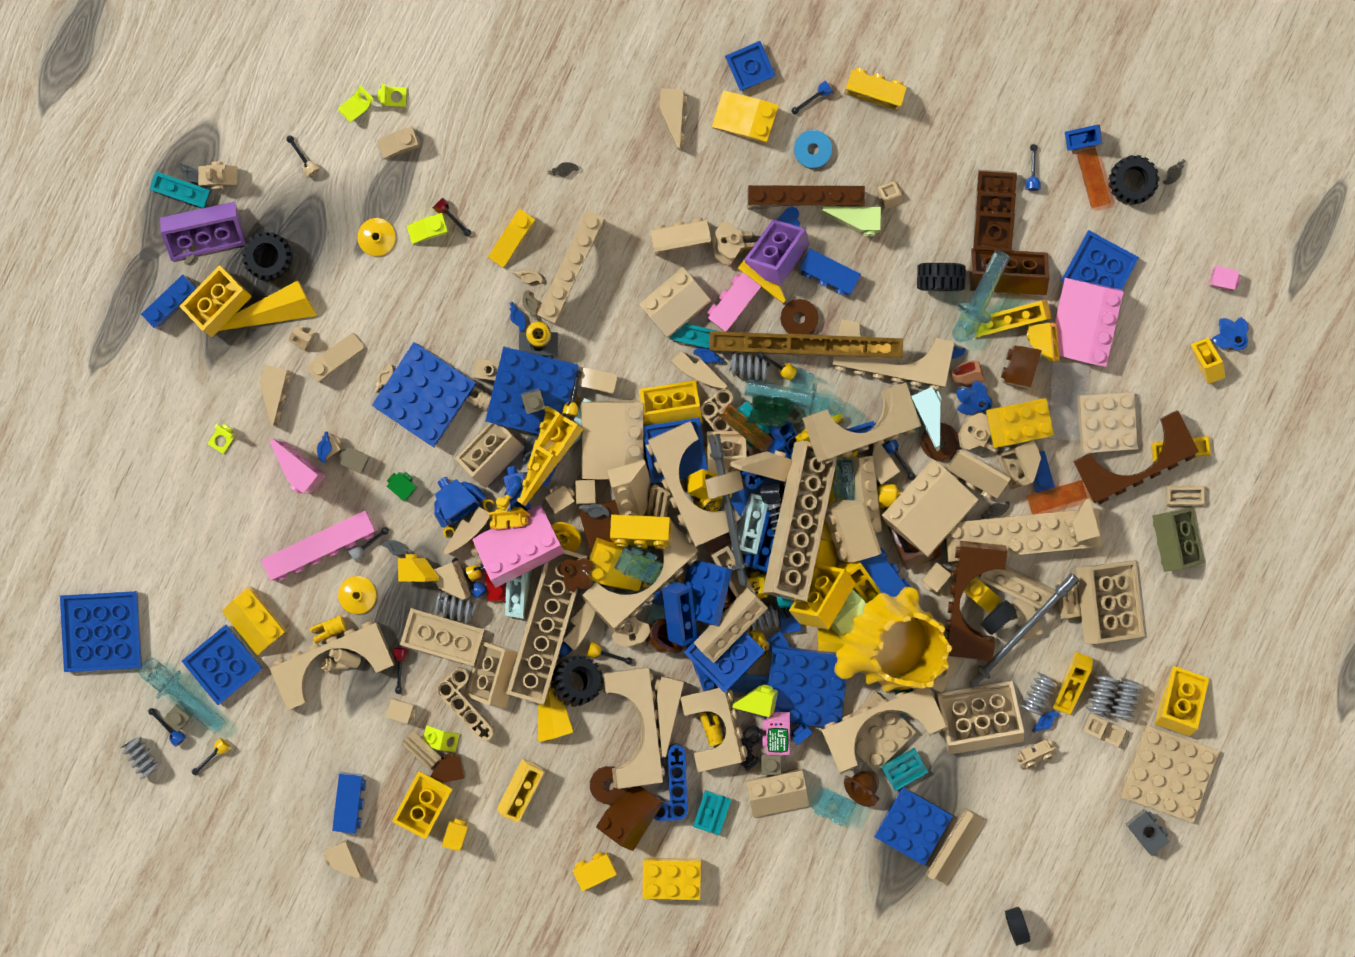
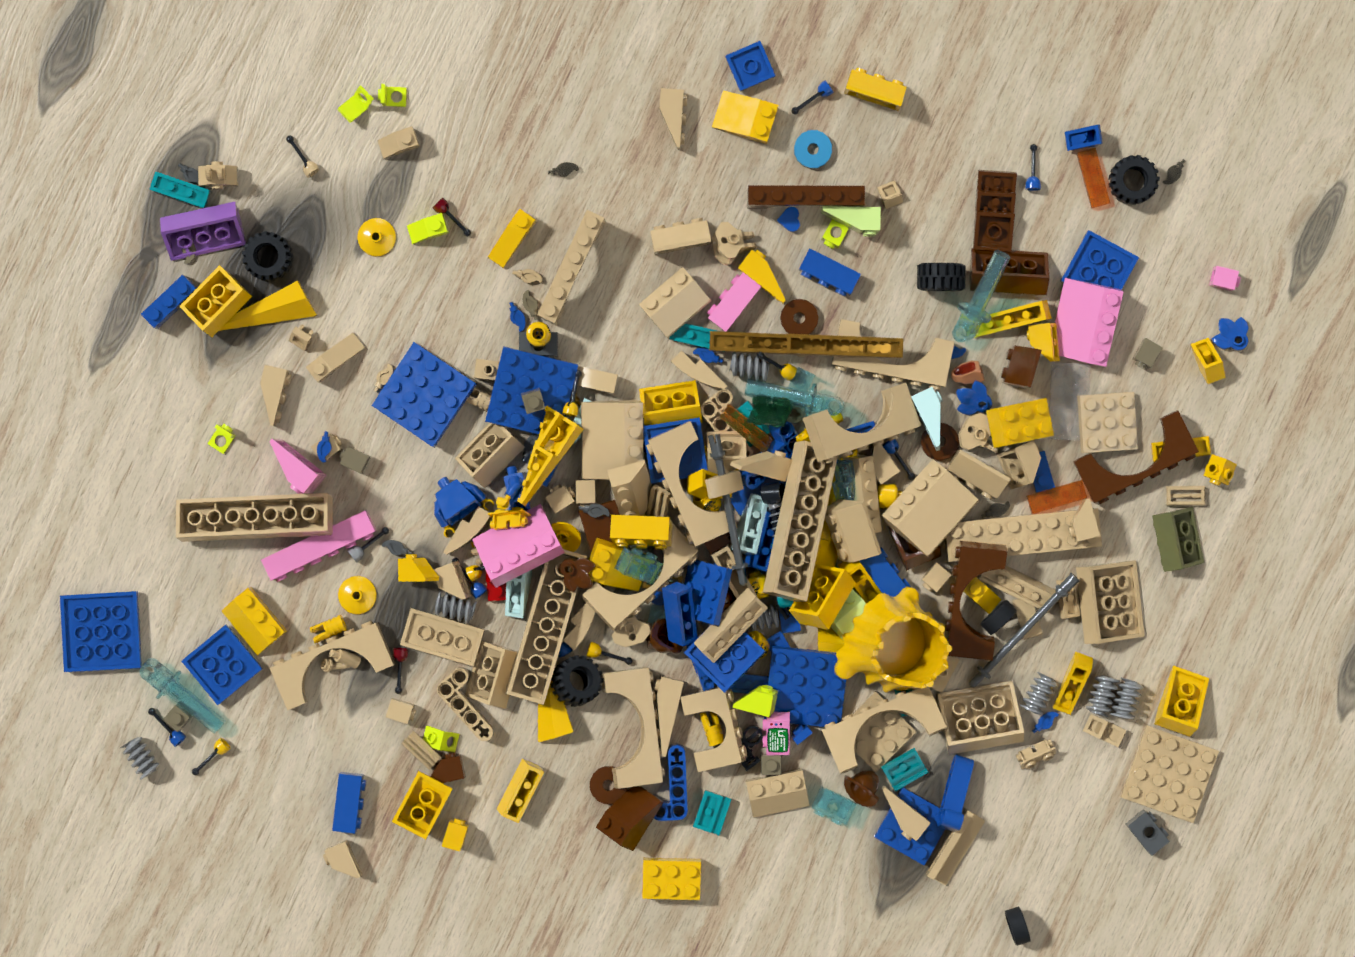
green brick [386,472,418,502] -> none
yellow brick [572,851,617,891] -> none
medium lavender slope [744,219,810,285] -> none
none -> tan brick [176,493,333,542]
none -> neon yellow bracket [821,219,849,249]
none -> tan slope [882,786,930,841]
none -> blue beam [936,754,974,832]
none -> dark tan brick [1132,338,1163,369]
none -> yellow brick [1203,454,1237,486]

